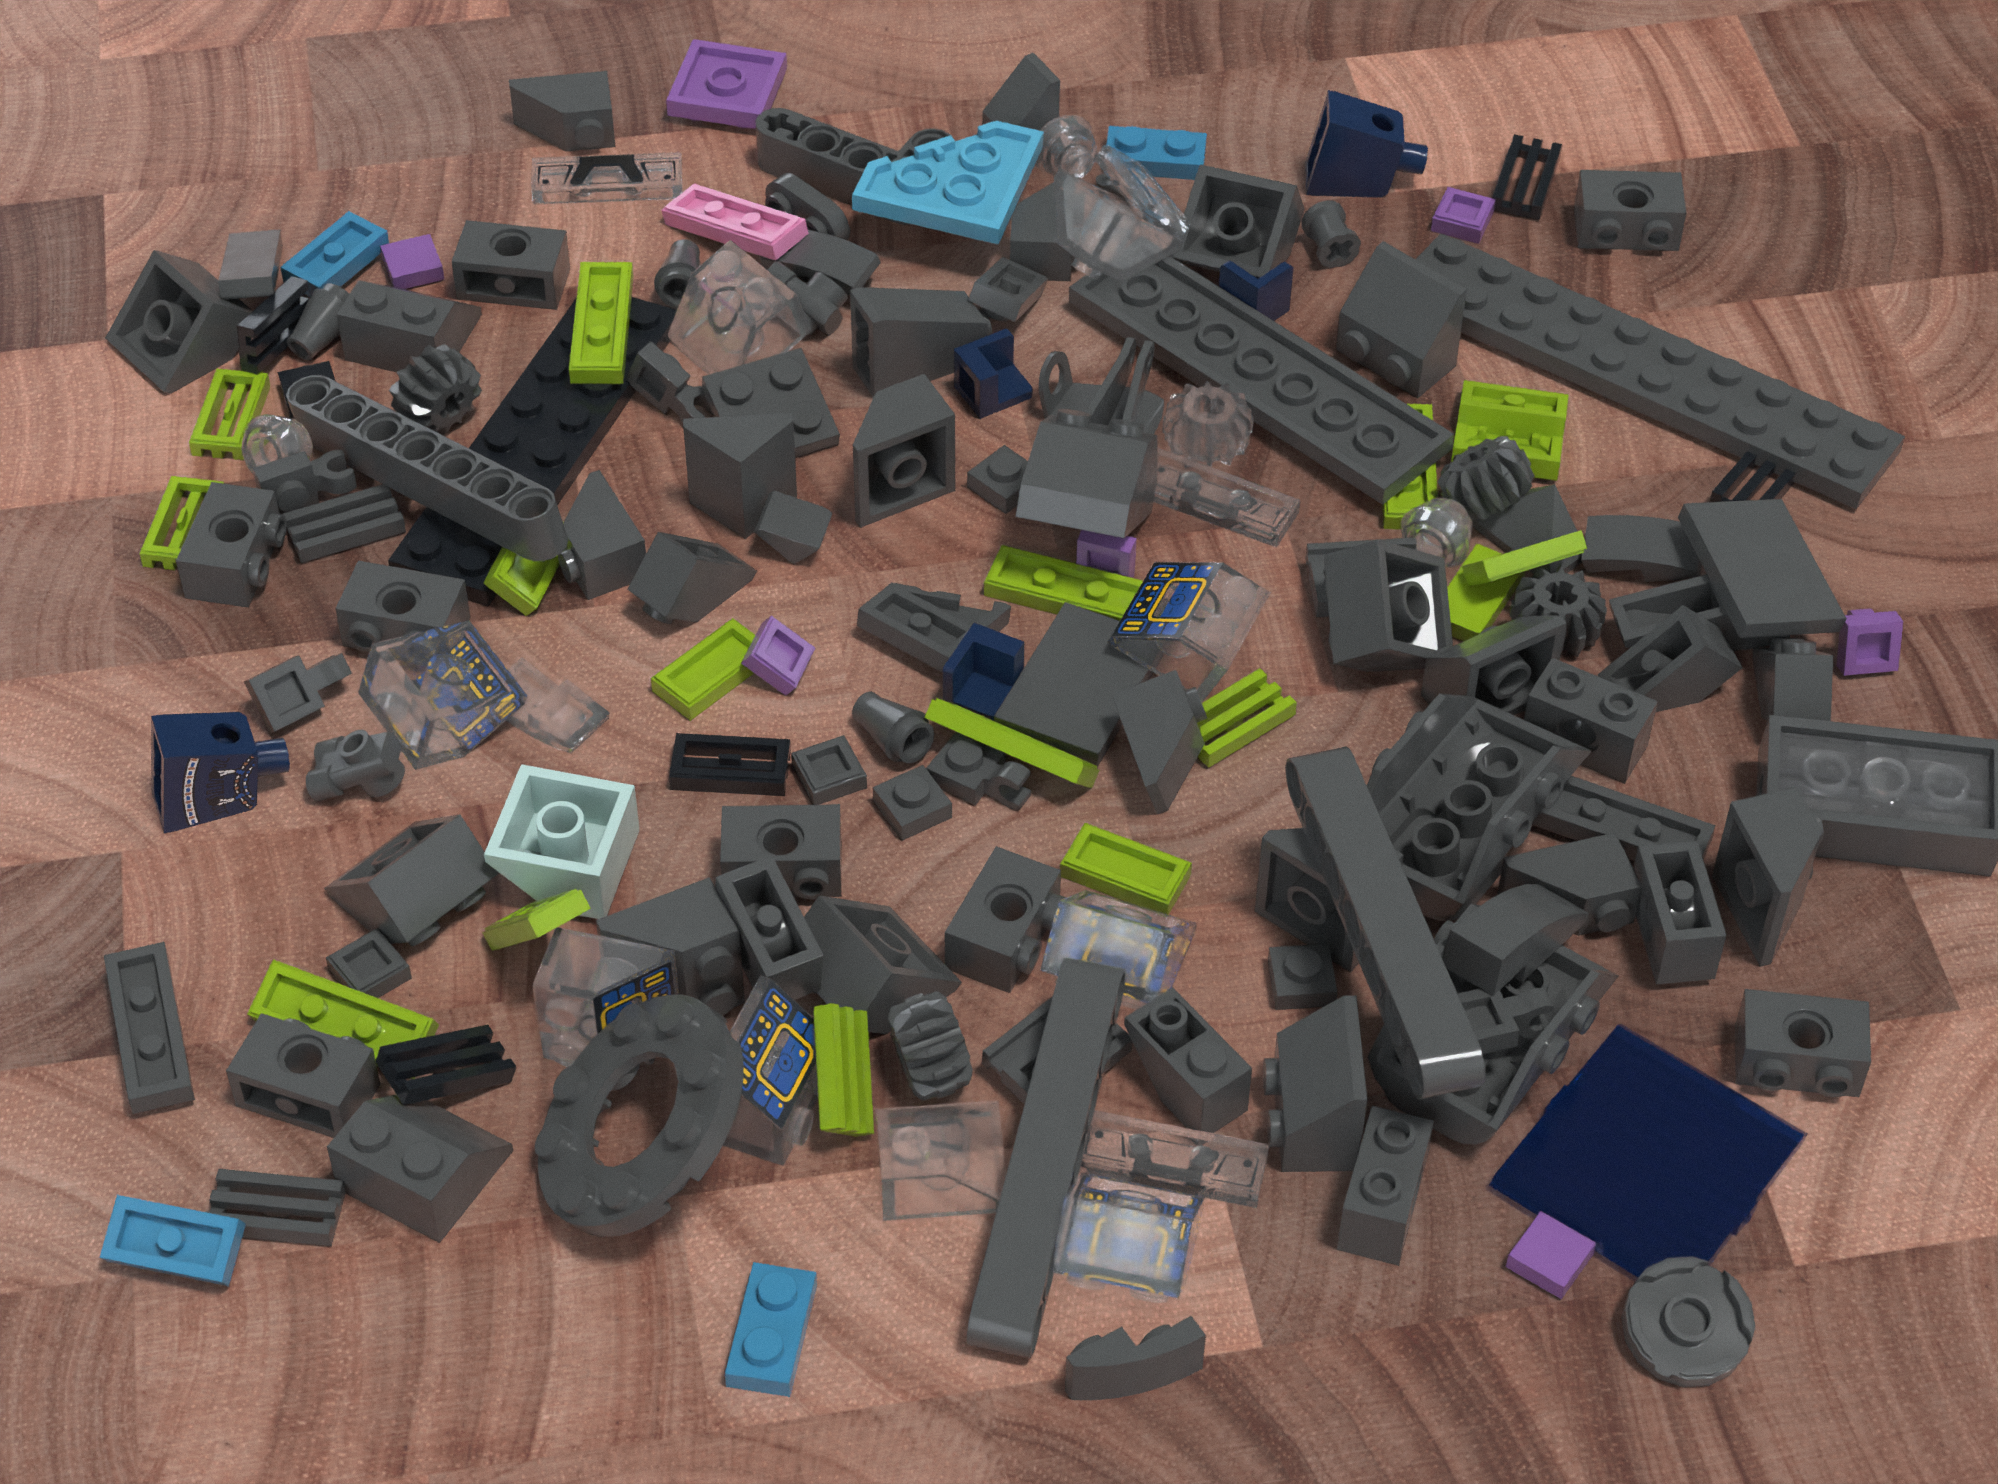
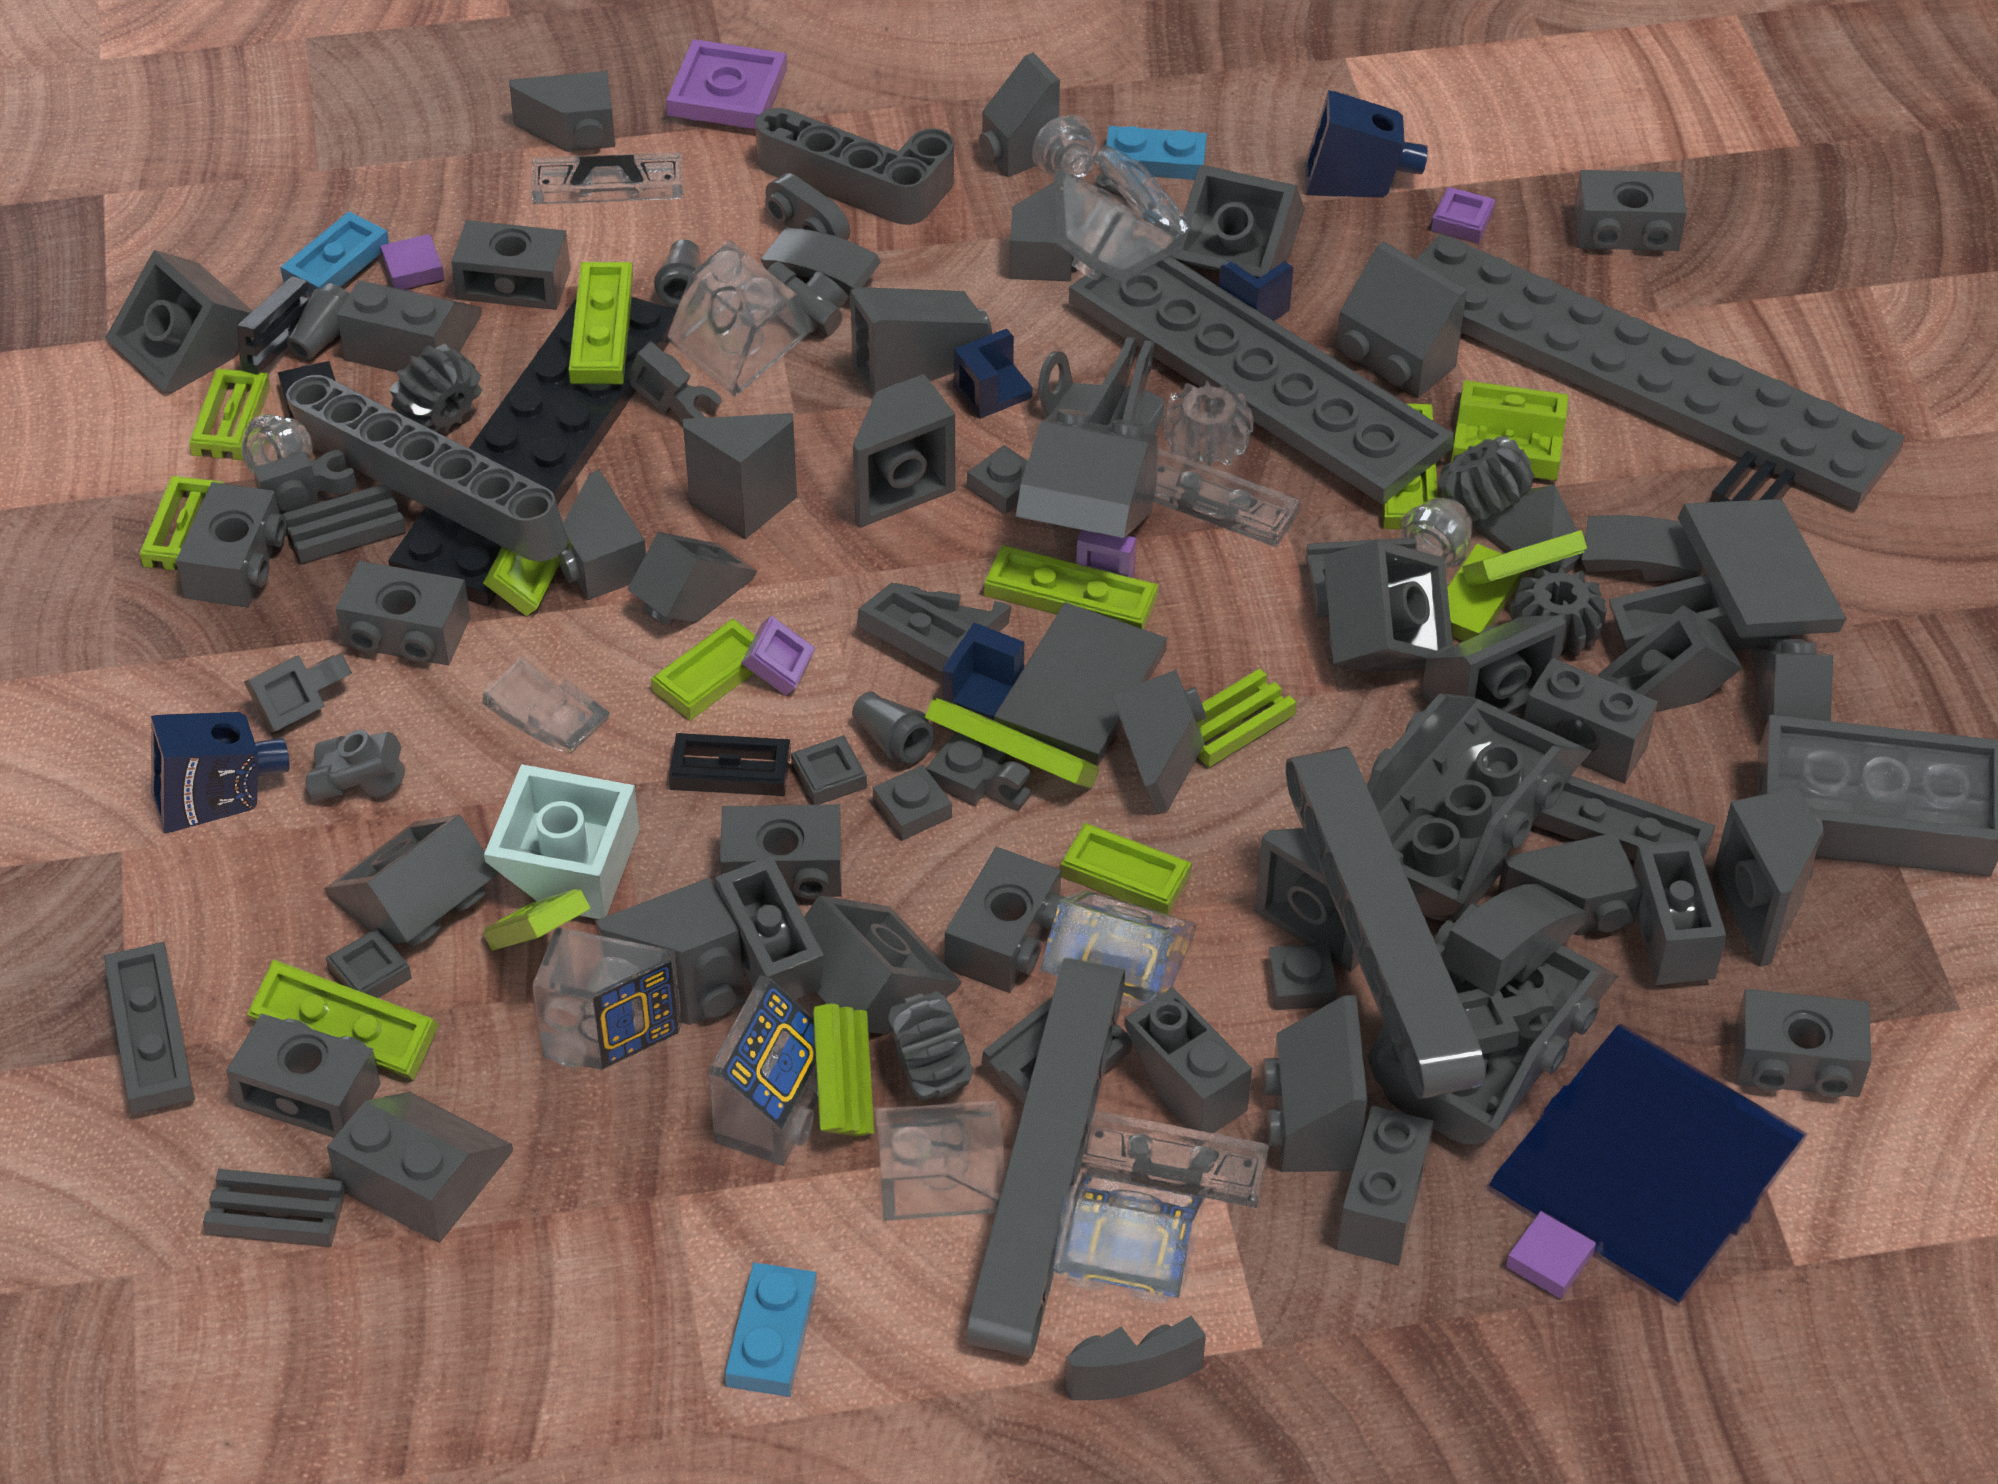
dark azure plate [99,1195,246,1286] -> none
tile [218,229,283,300] -> none
clear slope [358,620,528,770] -> none
black tile [375,1025,517,1105] -> none
dark grey plate [535,994,744,1237] -> none
bright pink tile [661,184,809,261] -> none
dark grey plate [701,348,840,458] -> none
dark grey slope [754,491,832,564] -> none
medium azure plate [852,121,1044,245] -> none
dark grey plate [968,257,1048,322] -> none
clear slope [1107,562,1270,703] -> none
dark grey bush [1301,200,1361,268] -> none
black tile [1492,134,1562,220] -> none
dark grey tile [1621,1257,1756,1387] -> none
medium lavender tile [1837,608,1903,676] -> none

